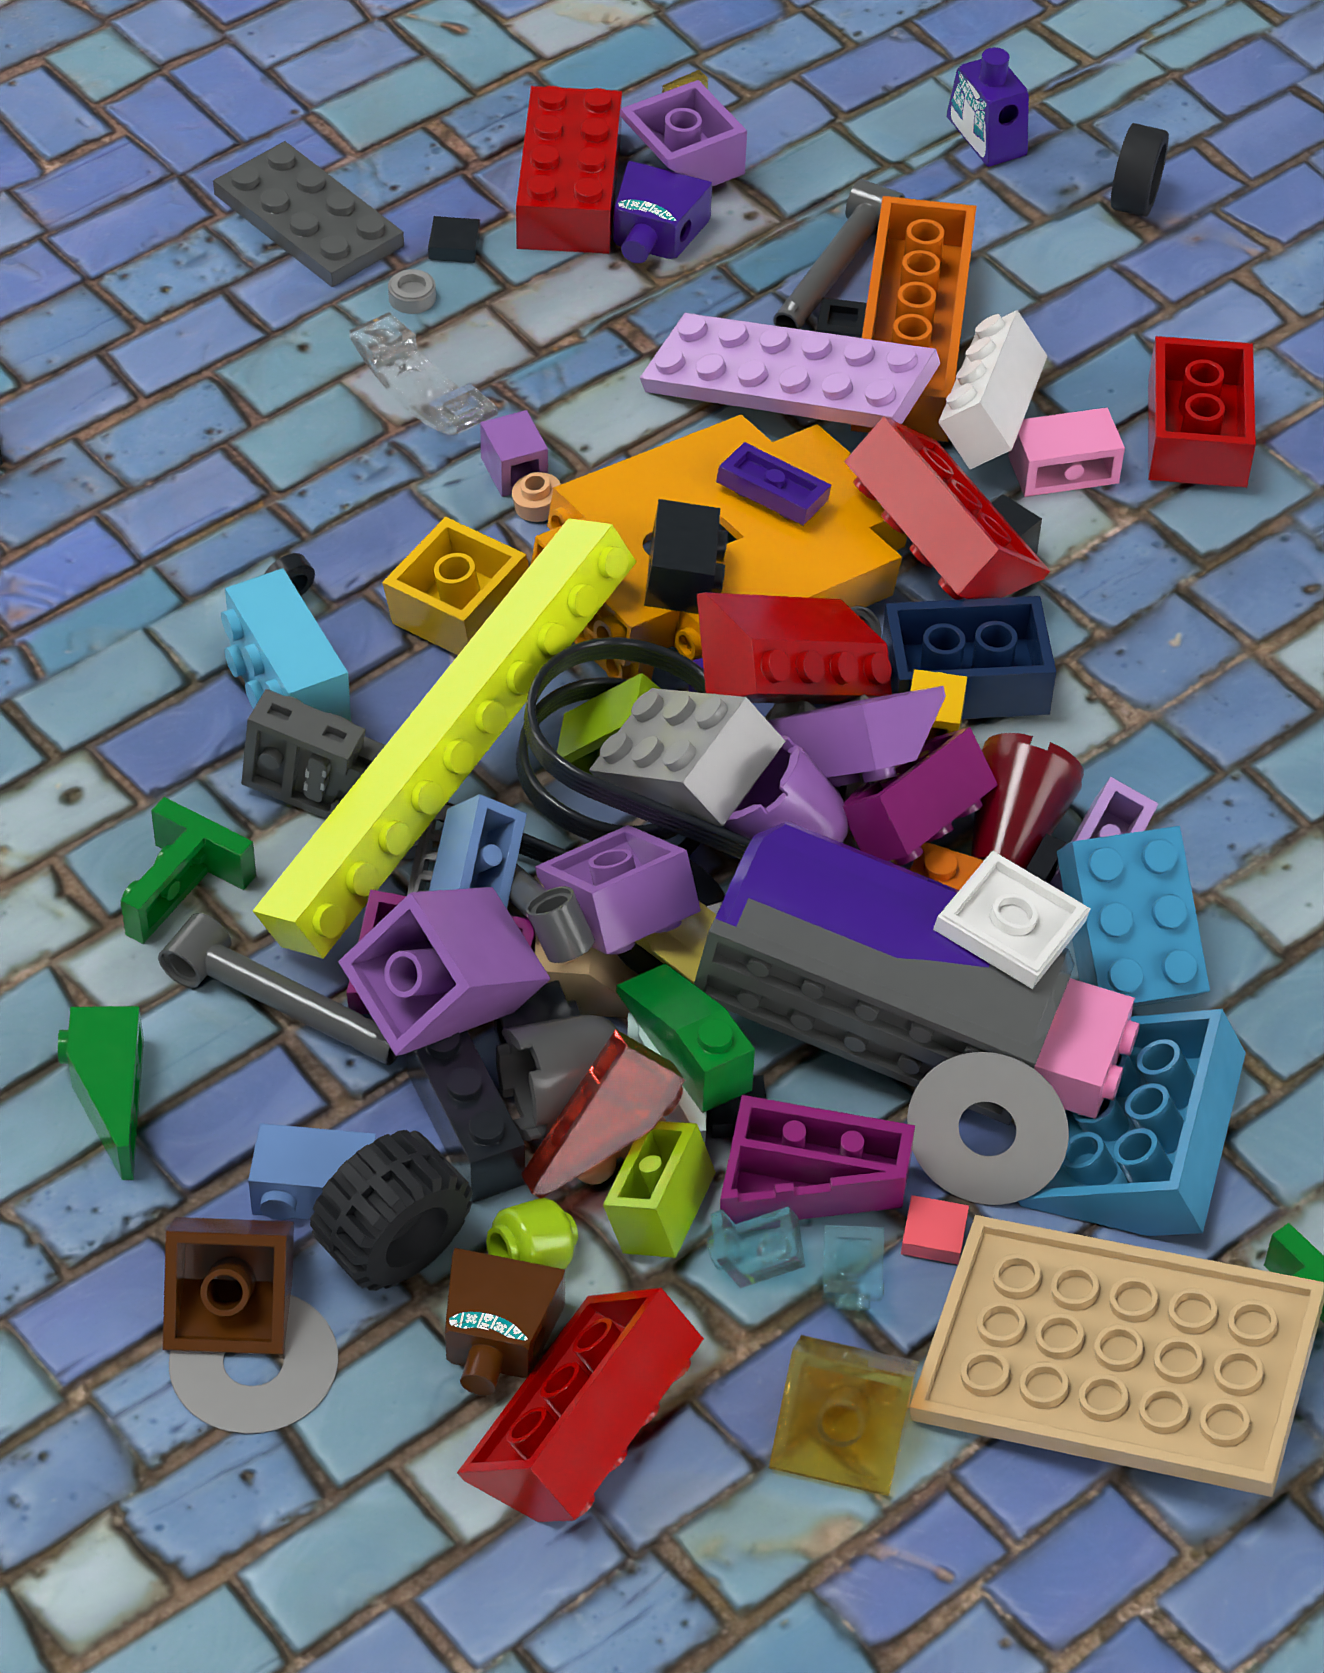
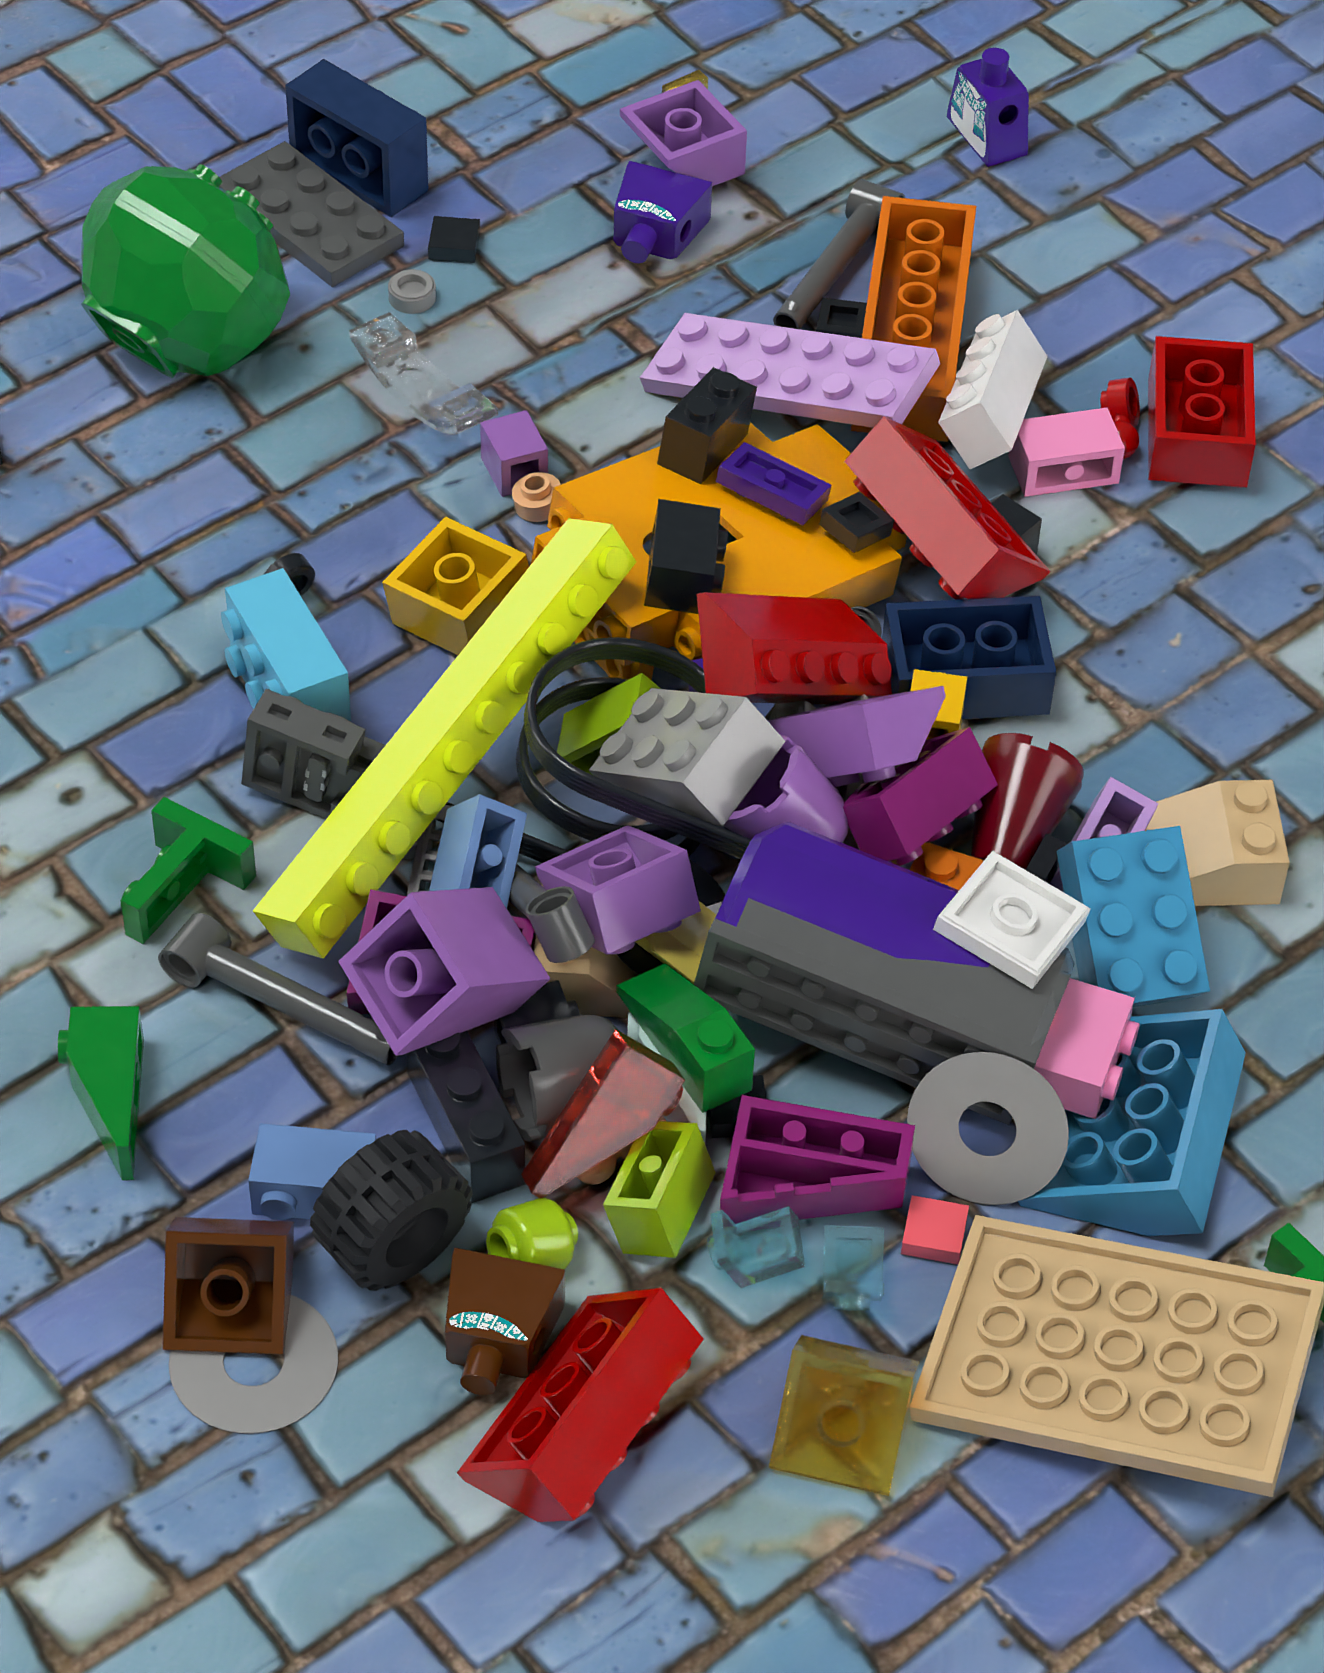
red brick [516,86,622,254] -> none
black tyre [1110,123,1169,217] -> none
none -> green rock [81,164,290,378]
none -> dark blue brick [285,59,429,217]
none -> black brick [657,367,757,484]
none -> black plate [819,492,894,553]
none -> red plate [1100,377,1140,459]
none -> tan slope [1145,780,1290,906]

